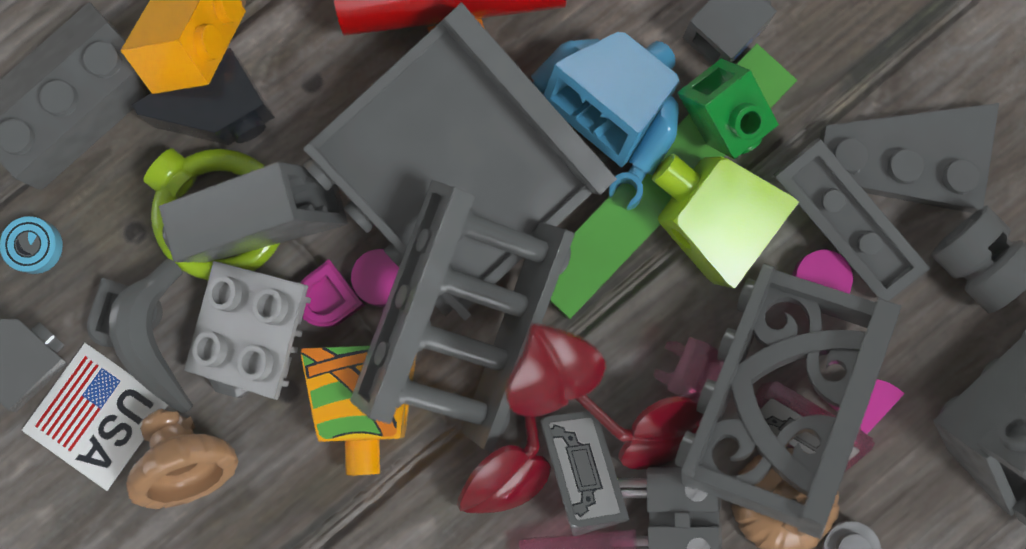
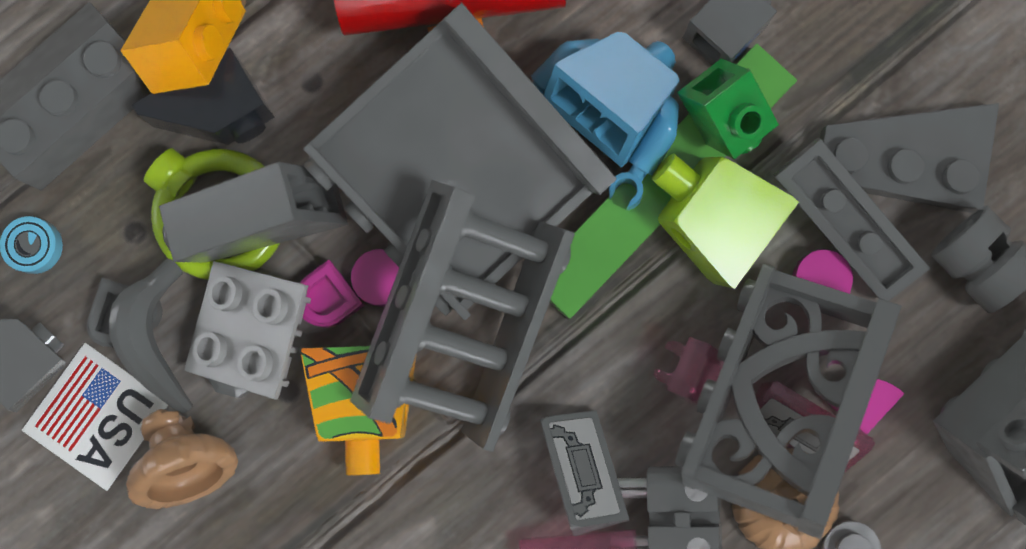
dark red plant [457,324,704,513] -> none

